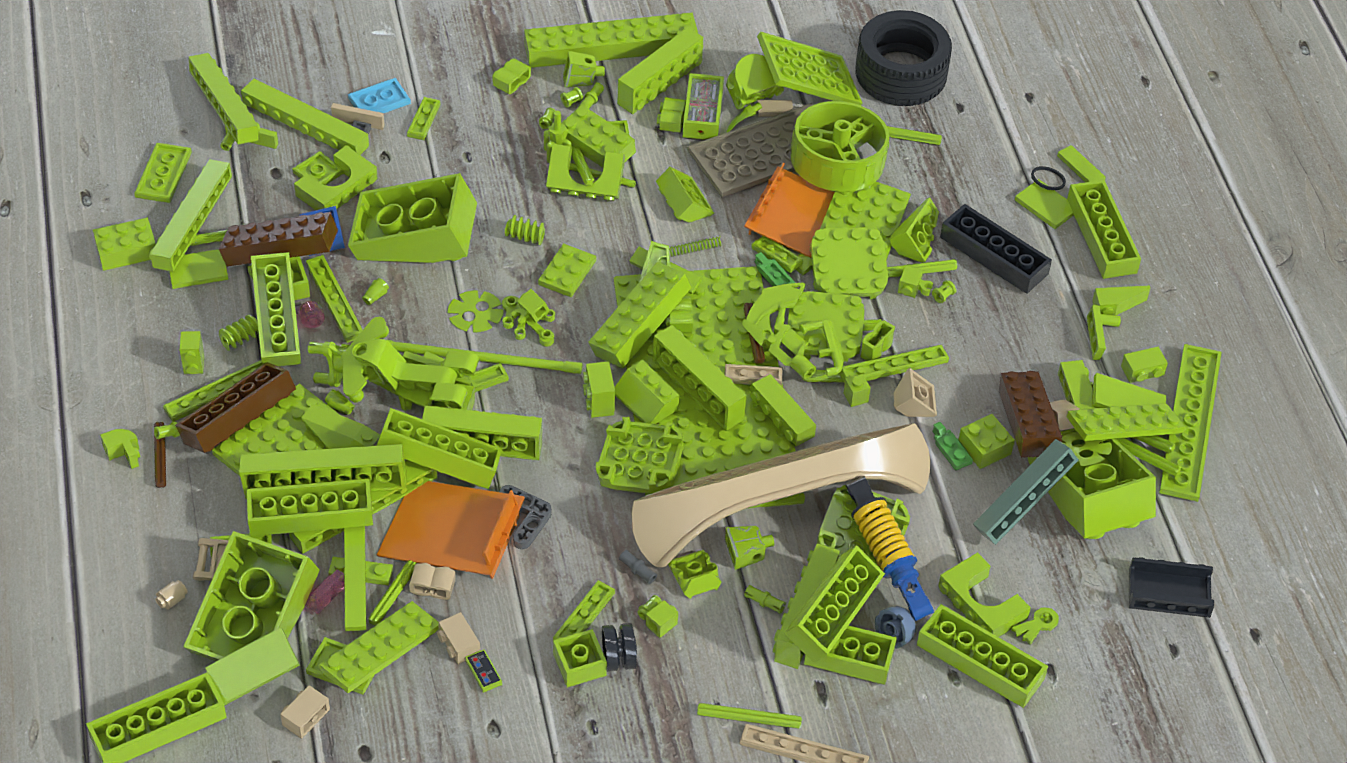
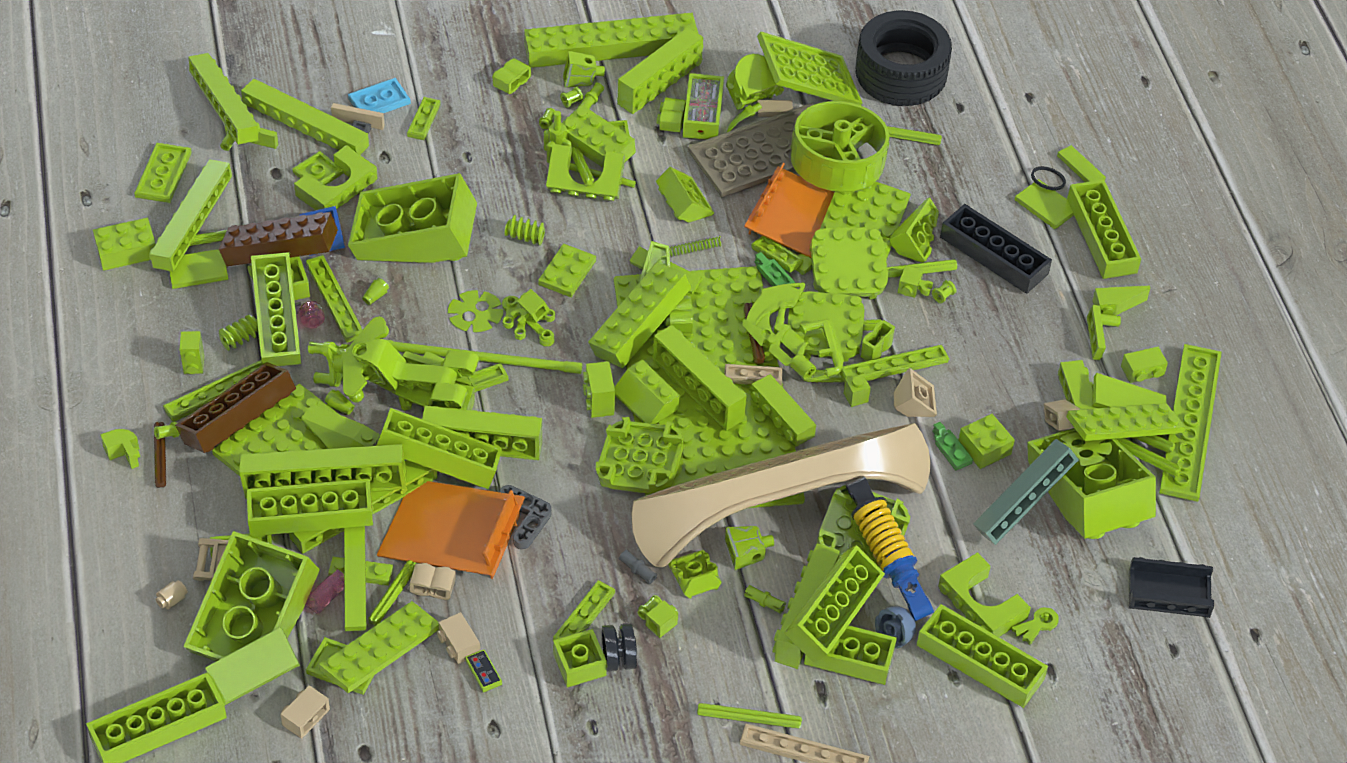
reddish brown brick [999,371,1062,458] -> none

